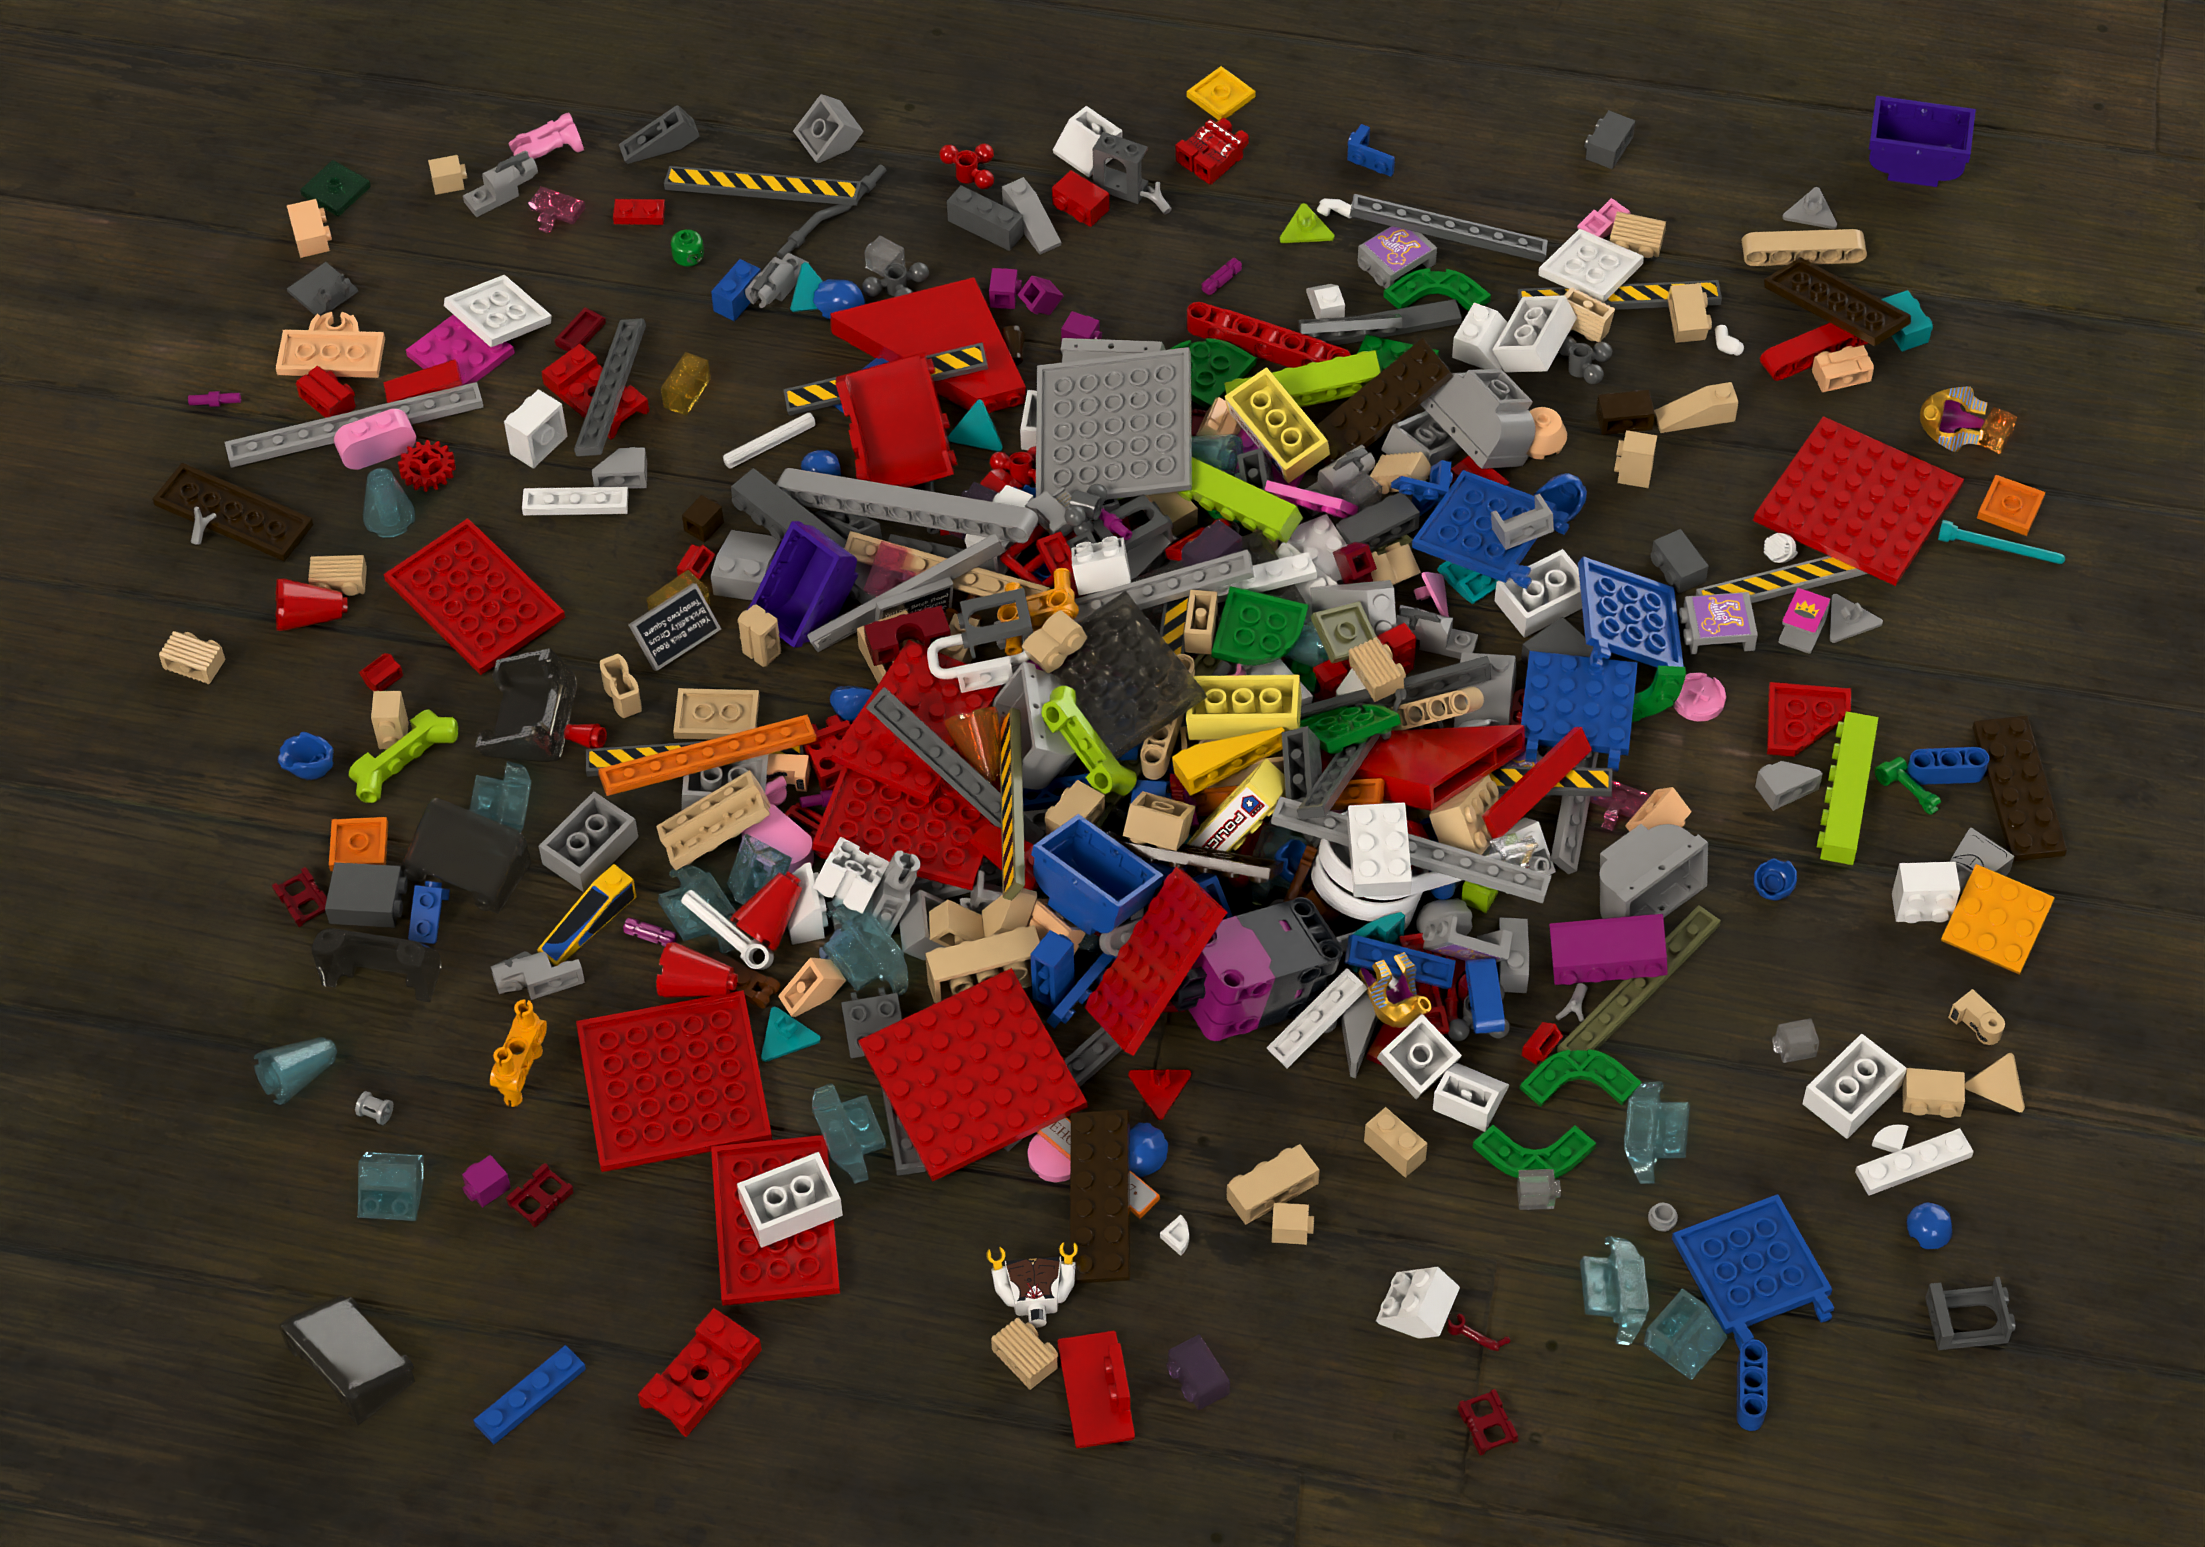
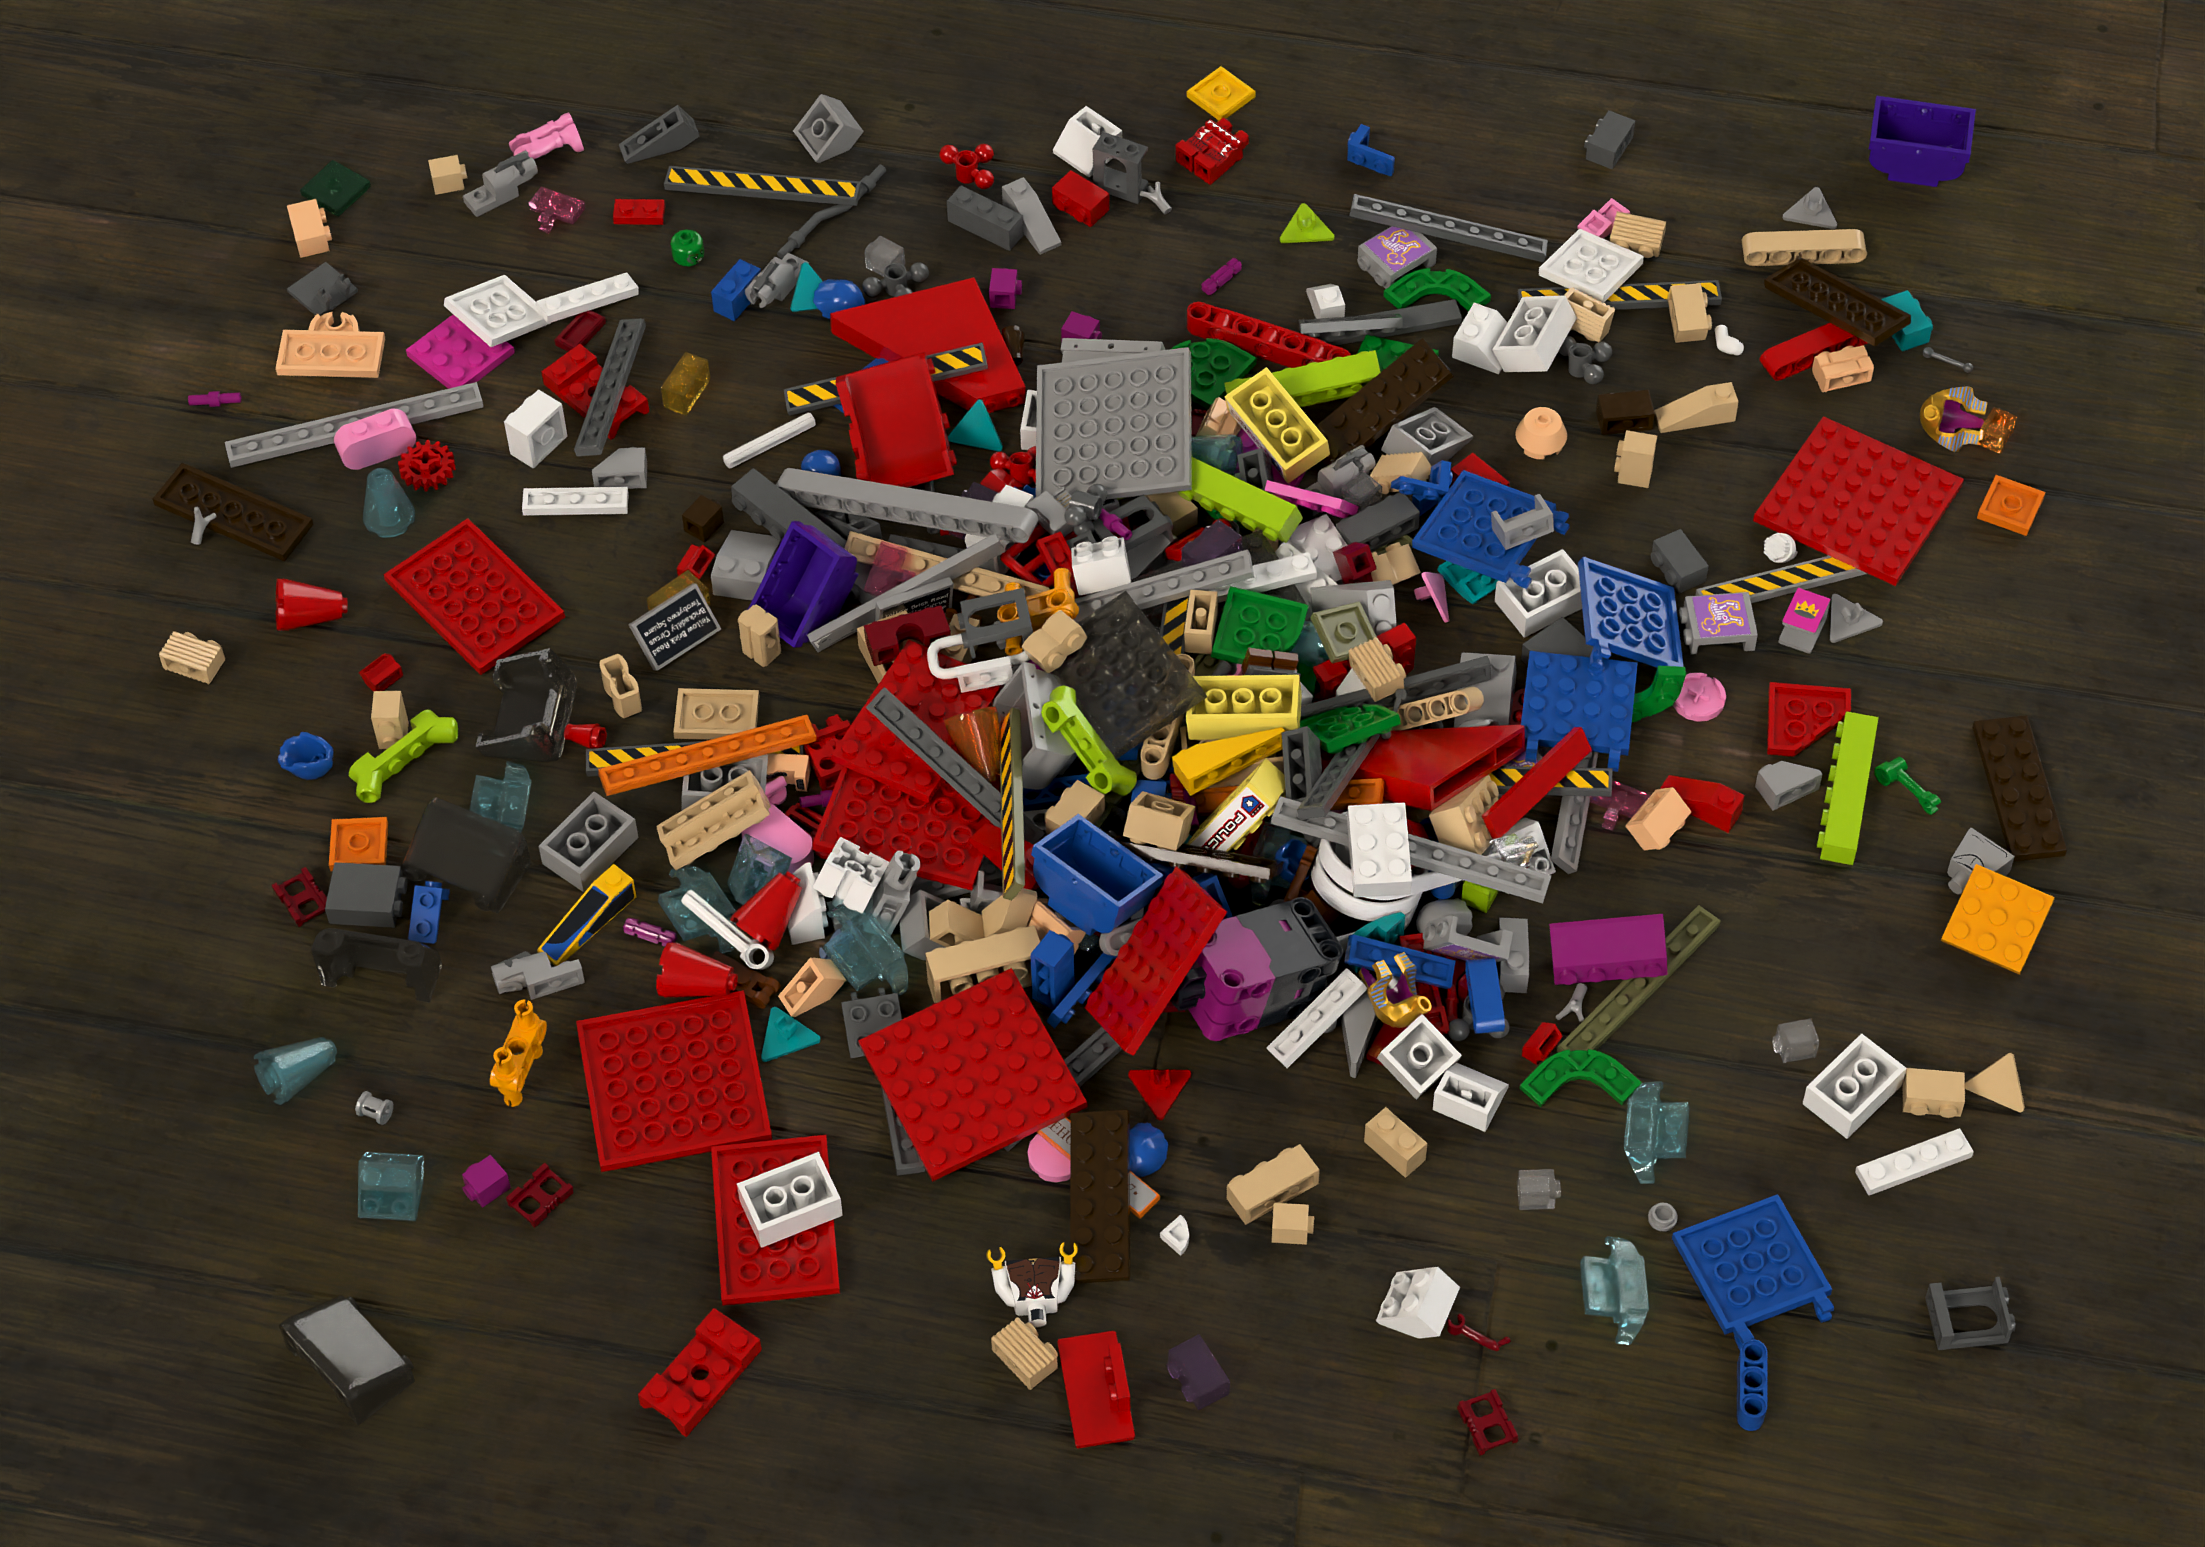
red brick [296,366,356,418] -> none
tan brick [308,555,367,596] -> none
red tile [383,359,462,403] -> none
blue plate [473,1345,586,1445] -> none
clear light blue plate [812,1083,886,1184] -> none
blue hair [830,686,873,723] -> none
magenta brick [1018,276,1064,315] -> none
white arm [1317,198,1352,218] -> none
light grey plate [1396,605,1478,659] -> none
light grey container [1420,369,1535,469] -> none
green plate [1473,1125,1596,1181] -> none
blue hair [1534,473,1587,523] -> none
light grey container [1600,824,1708,919] -> none
clear light blue slope [1644,1288,1727,1380] -> none
blue hair [1754,858,1797,901] -> none
white tile [1872,1125,1909,1153] -> none
white brick [1892,862,1960,923] -> none
blue beam [1906,747,1989,785] -> none
blue hair [1907,1202,1952,1249] -> none
teal piece [1938,520,2065,564] -> none
tan leg [1948,989,2005,1045] -> none
none -> white plate [536,272,638,324]
none -> reddish brown hips [1241,648,1301,676]
none -> red slope [1660,775,1745,833]
none -> dark grey hinge [1923,347,1973,373]

